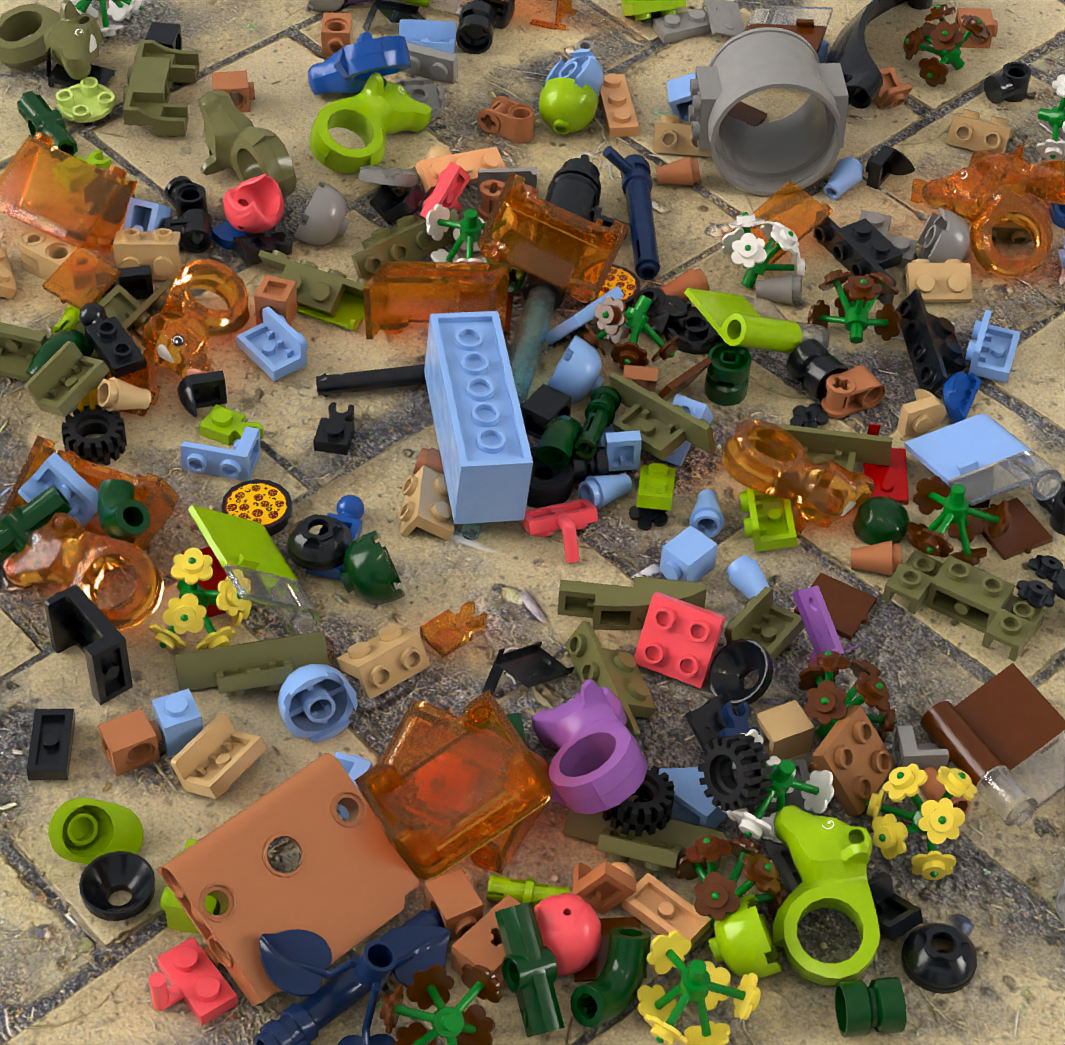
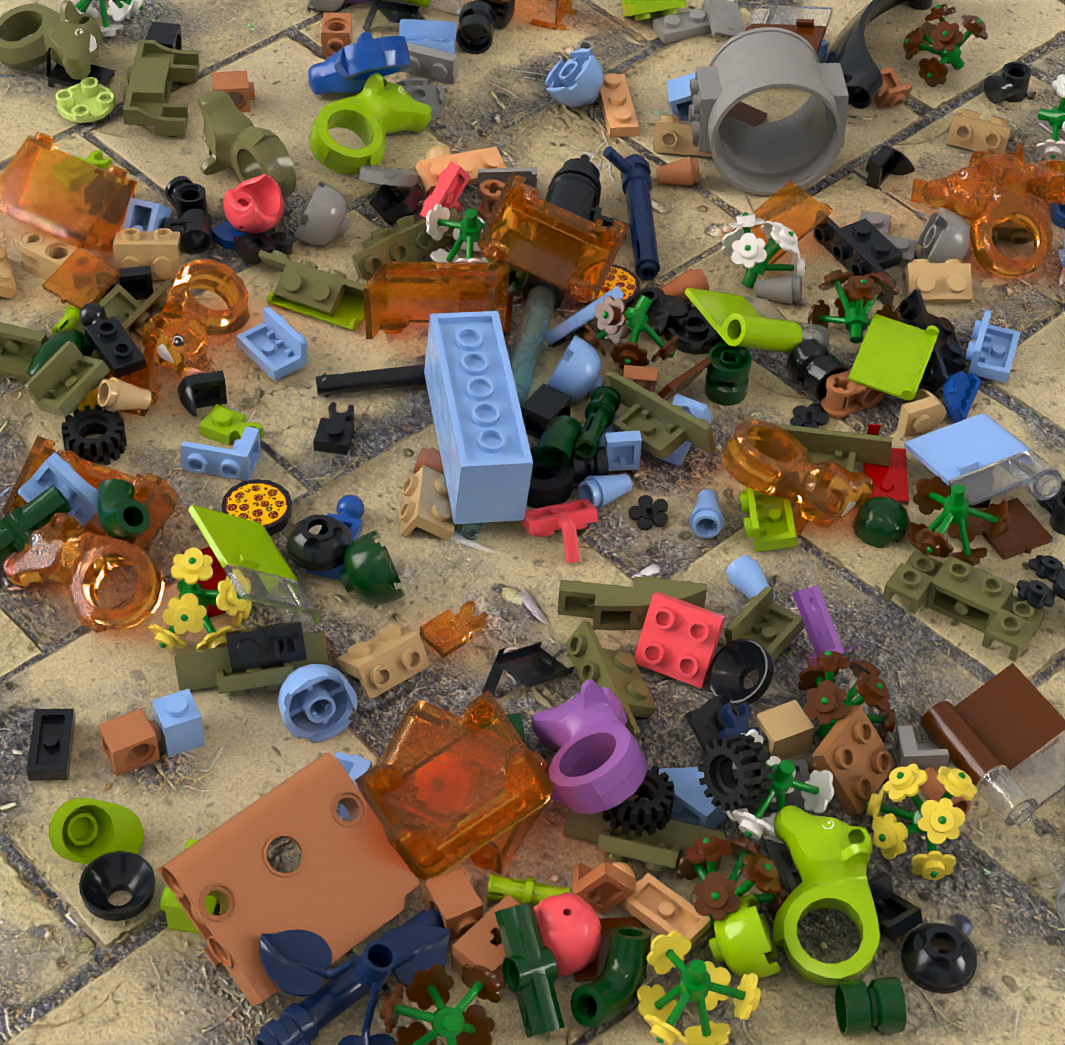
dark green piece [17,91,78,163] -> none
black panel [44,584,133,705] -> none
coral plate [148,937,238,1026] -> none
tan bracket [171,713,267,799] -> none
nougat brick [254,275,298,325] -> none
nougat piece [477,96,534,144] -> none
lime cylinder [538,77,599,134] -> none
lime plate [636,463,676,511] -> none
light blue brick [659,525,718,582] -> none
reddish brown piece [794,573,877,641] -> none
light blue cone [824,157,864,200] -> none
nougat cone [851,540,902,576] -> none
nougat brick [955,8,998,48] -> none
none -> black plate [225,620,307,672]
none -> lime piece [847,313,939,401]

